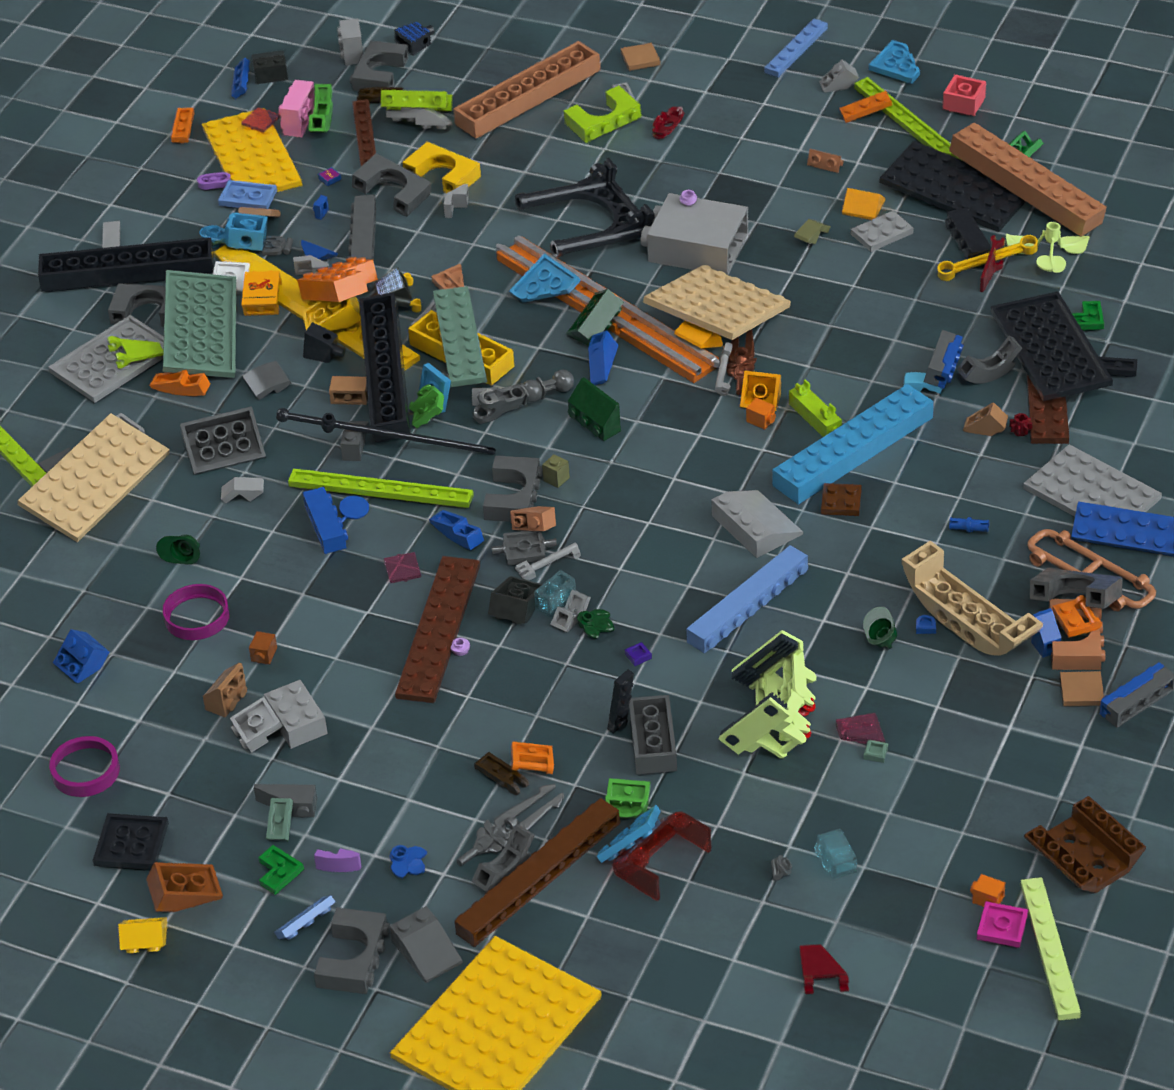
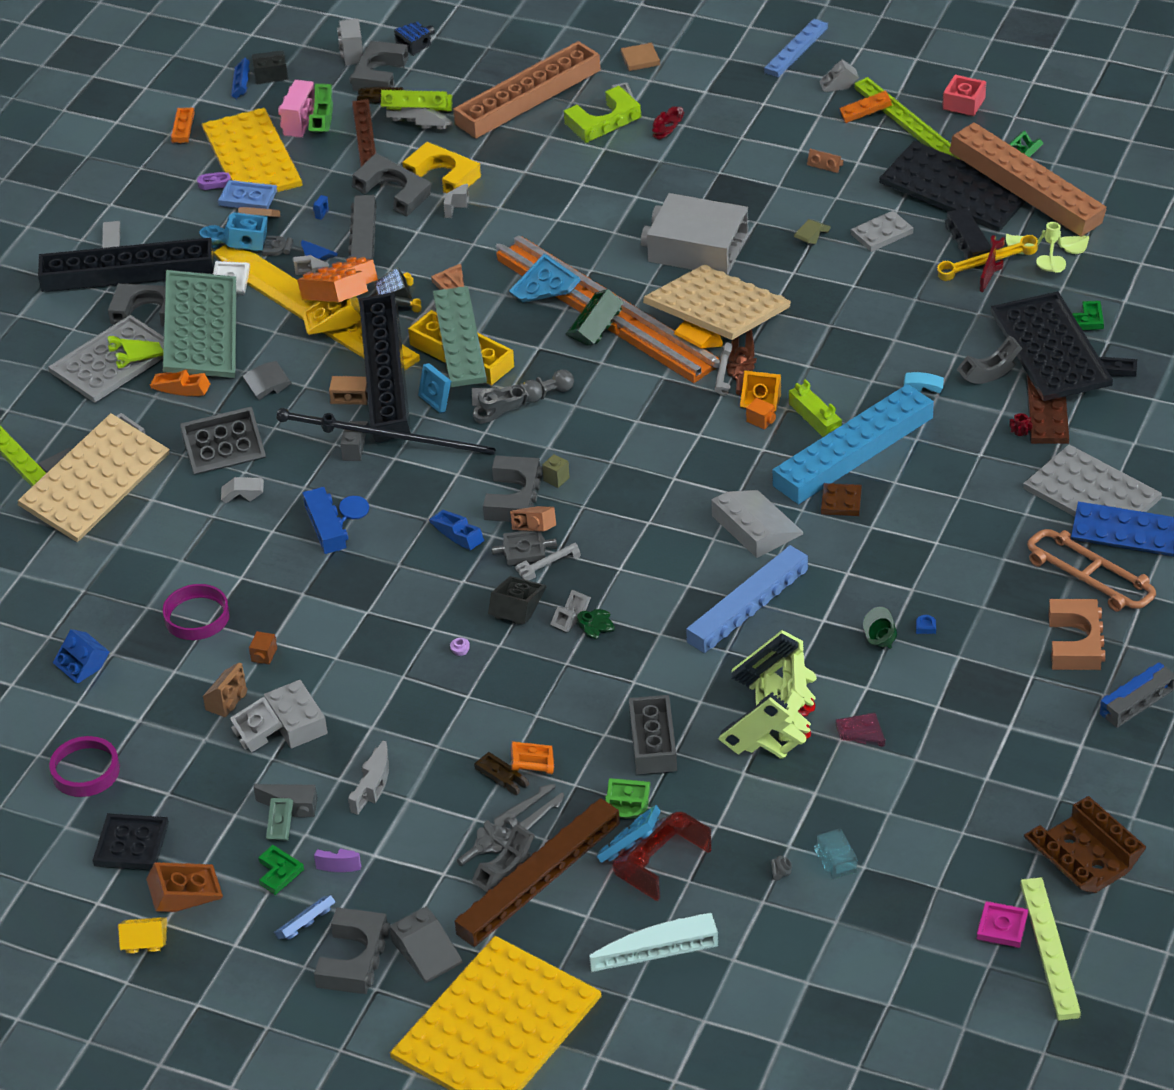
dark green piece [156,534,200,565] -> none
clear pink piece [241,107,280,132] -> none
light orange panel [241,271,282,316] -> none
lime plate [288,469,474,508] -> none
black torso [303,322,346,363] -> none
tile [318,167,342,186] -> none
clear pink piece [384,552,421,583] -> none
blue plate [390,845,427,878] -> none
copper plate [395,556,480,703] -> none
bright green slope [409,384,444,428] -> none
black arch [515,158,655,258] -> none
clear light blue brick [534,570,576,616] -> none
dark green slope [568,377,621,441] -> none
blue slope [588,330,619,385] -> none
black plate [607,669,634,734] -> none
dark purple tile [625,642,652,666] -> none
lavender plate [680,190,697,205] -> none
dark red flag [799,944,849,994] -> none
light orange slope [842,188,885,220] -> none
sand green tile [864,740,888,763] -> none
dark azure plate [869,40,920,84] -> none
tan slope [902,541,1043,656] -> none
piece [923,330,964,389] -> none
blue pin [949,517,989,533] -> none
medium nougat slope [963,402,1008,436] -> none
orange brick [970,874,1005,907] -> none
dark grey arch [1030,568,1122,609] -> none
slope [1031,608,1061,658] -> none
orange plate [1052,595,1102,637] -> none
medium nougat tile [1060,671,1104,706] -> none
none -> light grey slope [348,741,389,815]
none -> light aqua slope [589,913,718,972]

